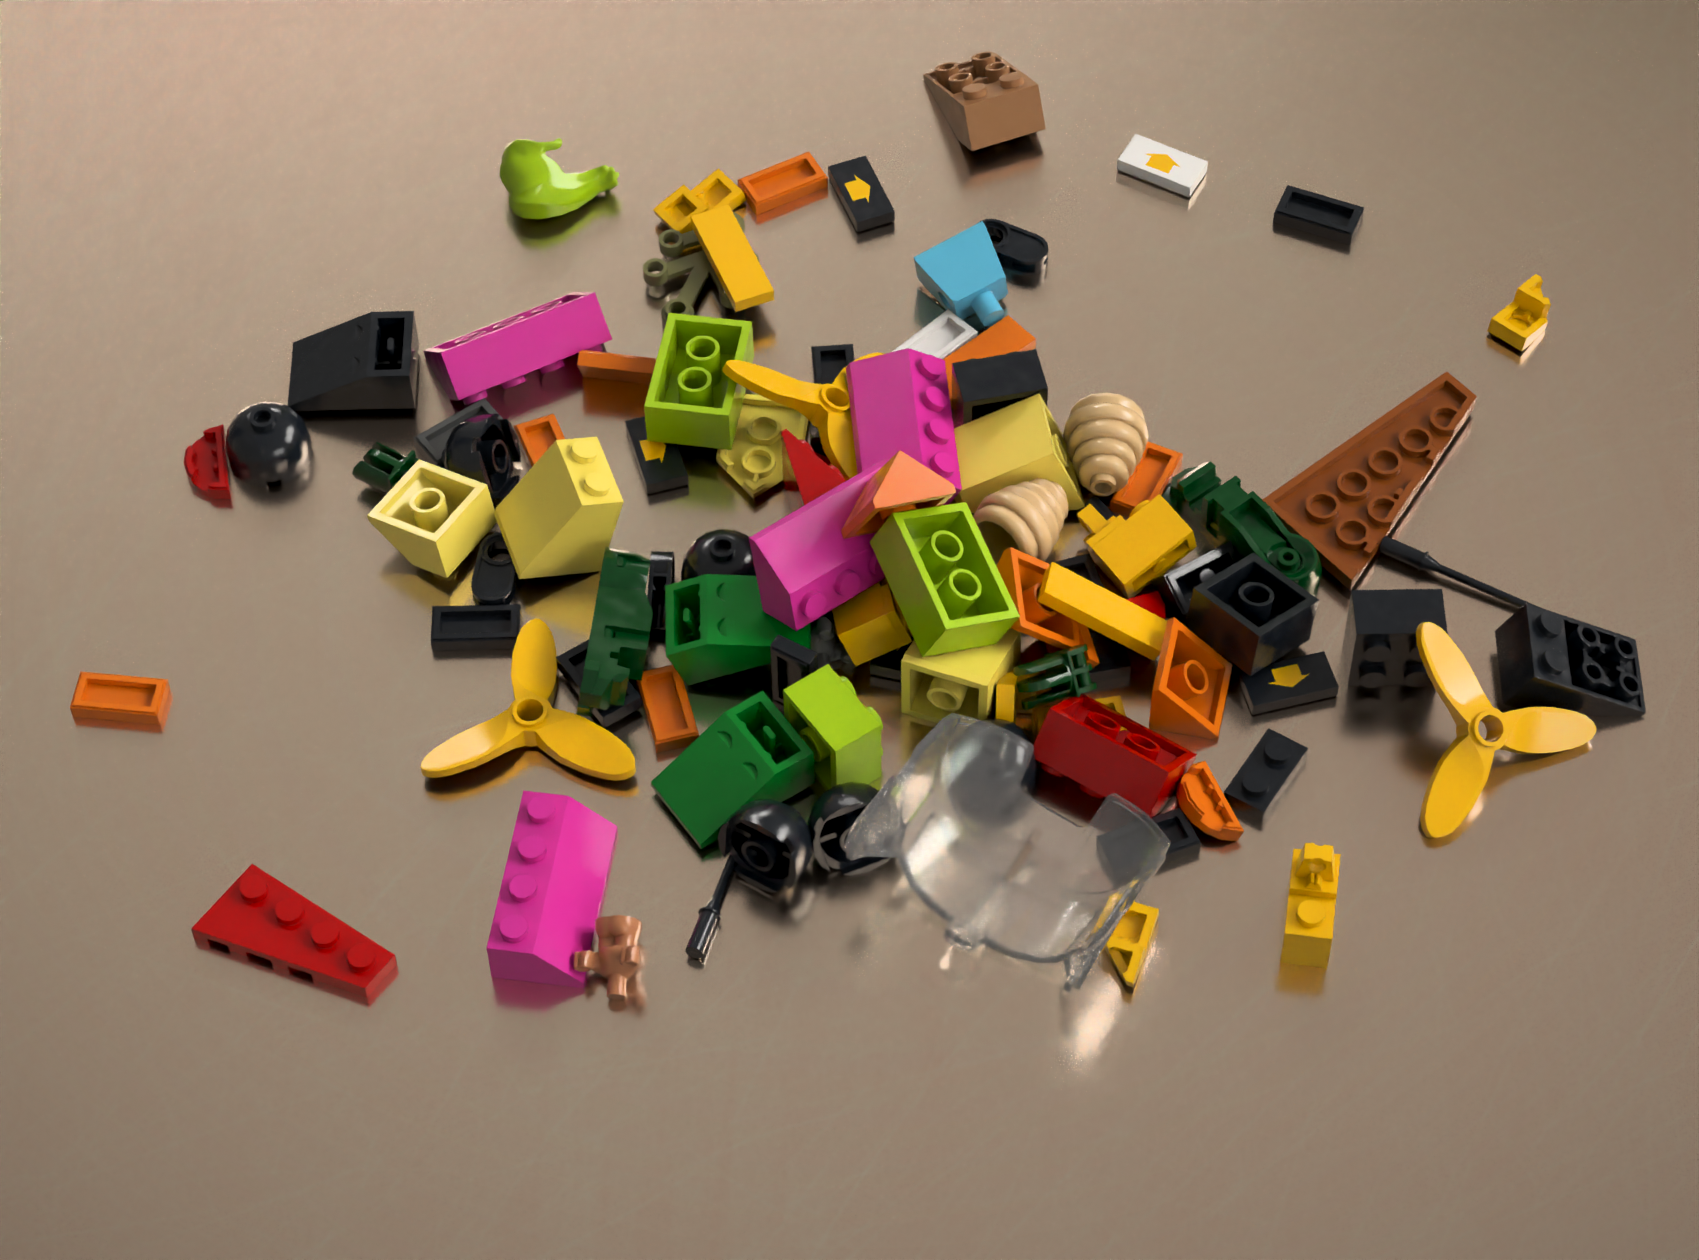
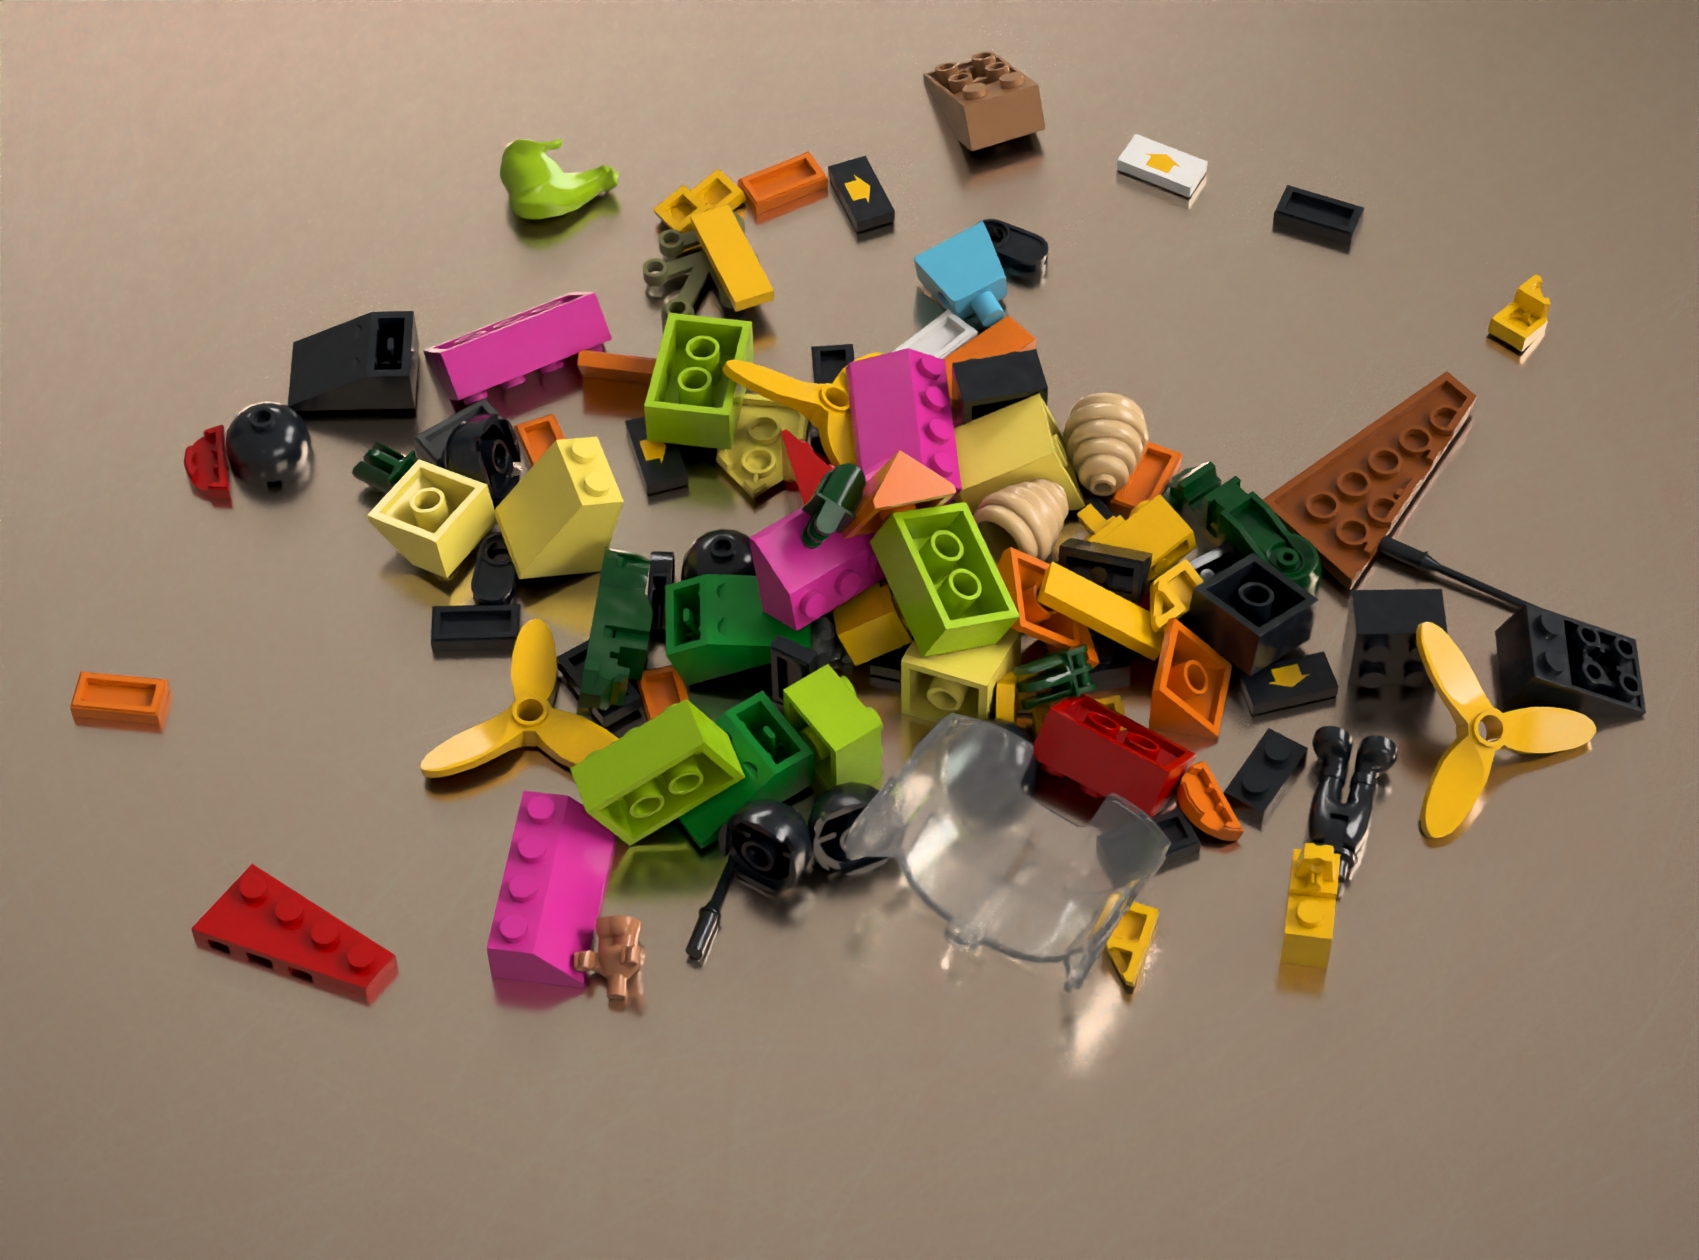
none -> lime brick [570,699,745,846]
none -> dark green arm [801,463,866,549]
none -> black slope [1058,538,1152,604]
none -> yellow slope [1150,559,1204,633]
none -> black piece [1307,726,1398,883]

